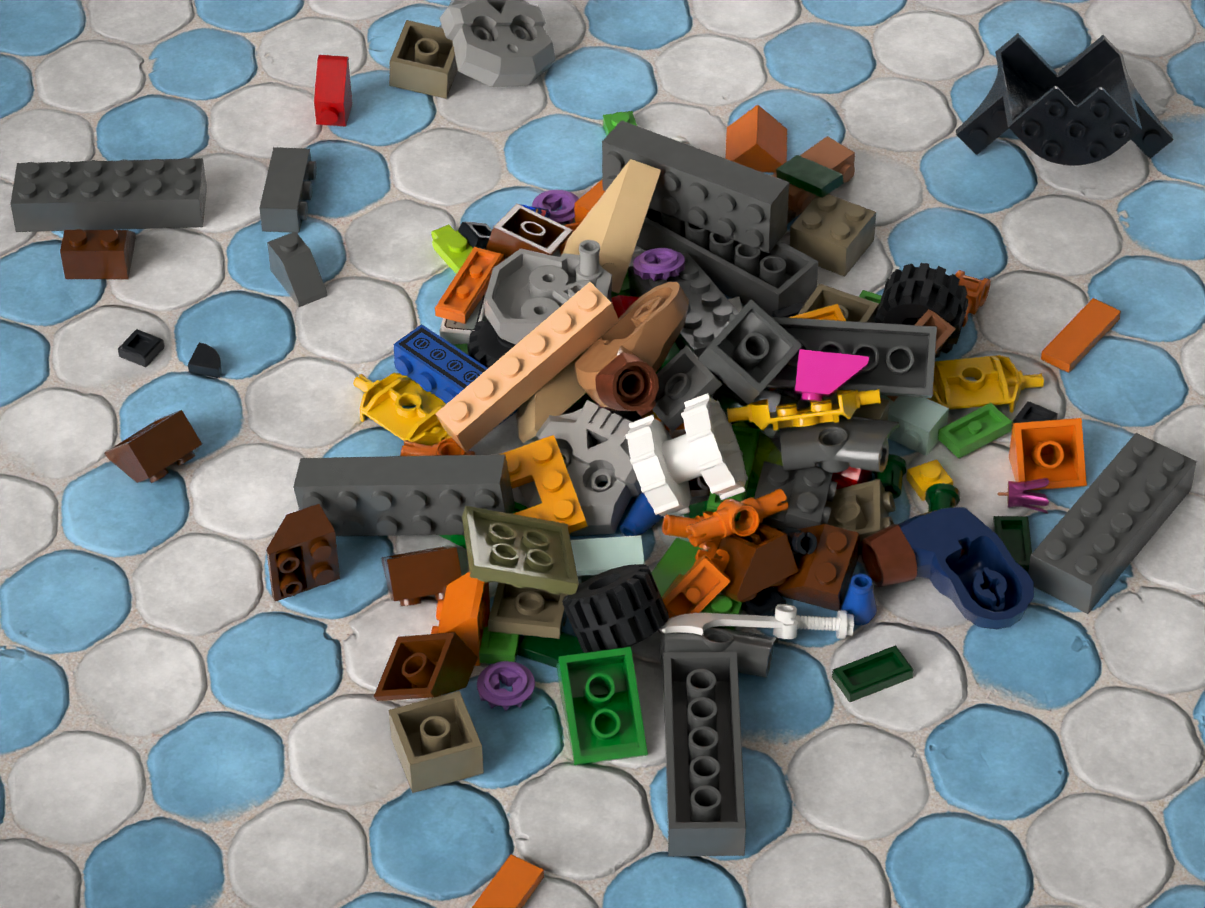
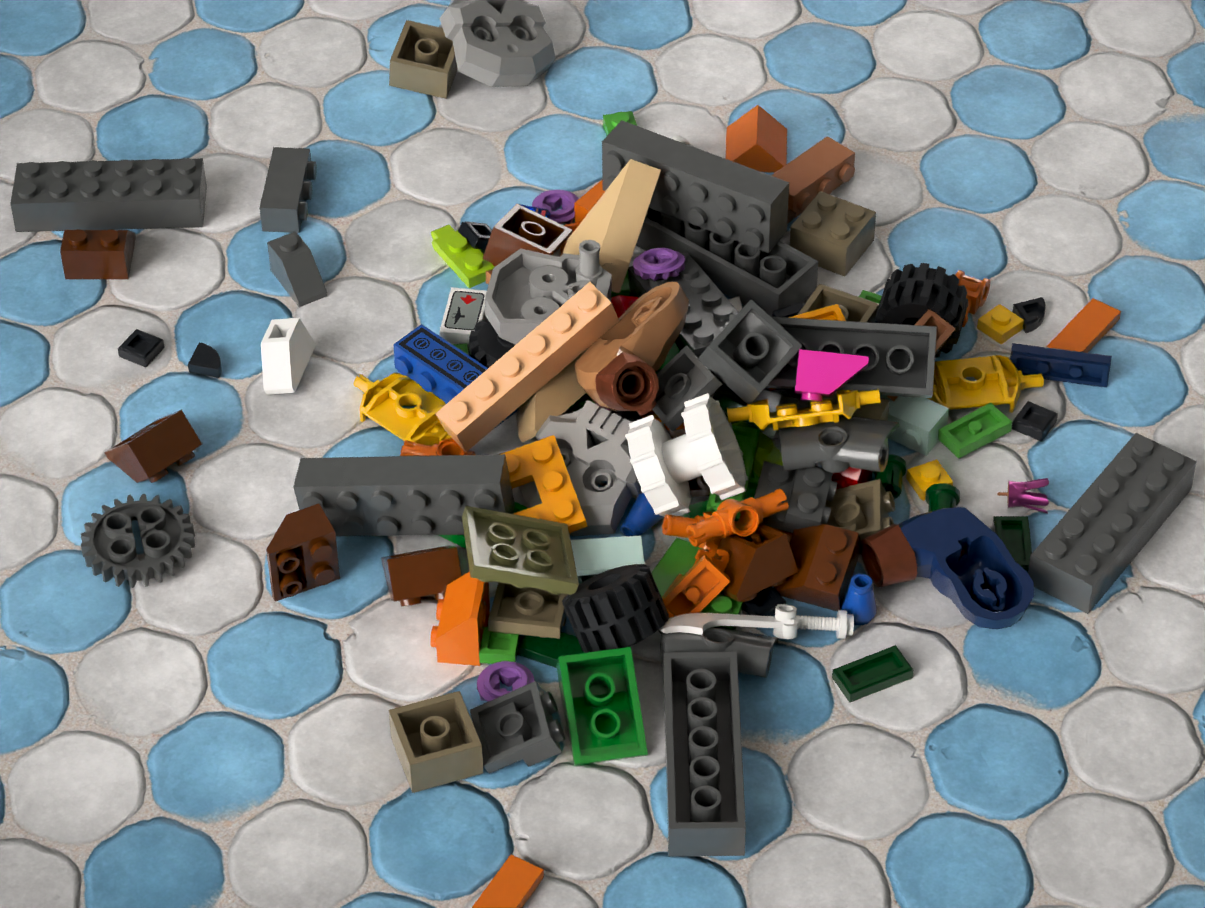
red slope [314,55,352,127] -> none
reddish brown slope [374,632,478,701] -> none
orange tile [435,247,504,324] -> none
dark green tile [776,155,844,198] -> none
black pin [776,527,817,556] -> none
black cylinder [956,33,1174,166] -> none
orange slope [1009,418,1087,491] -> none
none -> dark grey gear [81,494,195,588]
none -> white slope [261,318,316,395]
none -> dark grey plate [470,681,566,774]
none -> yellow plate [977,304,1024,344]
none -> dark blue tile [1010,343,1112,387]
none -> black tile [1012,297,1046,333]

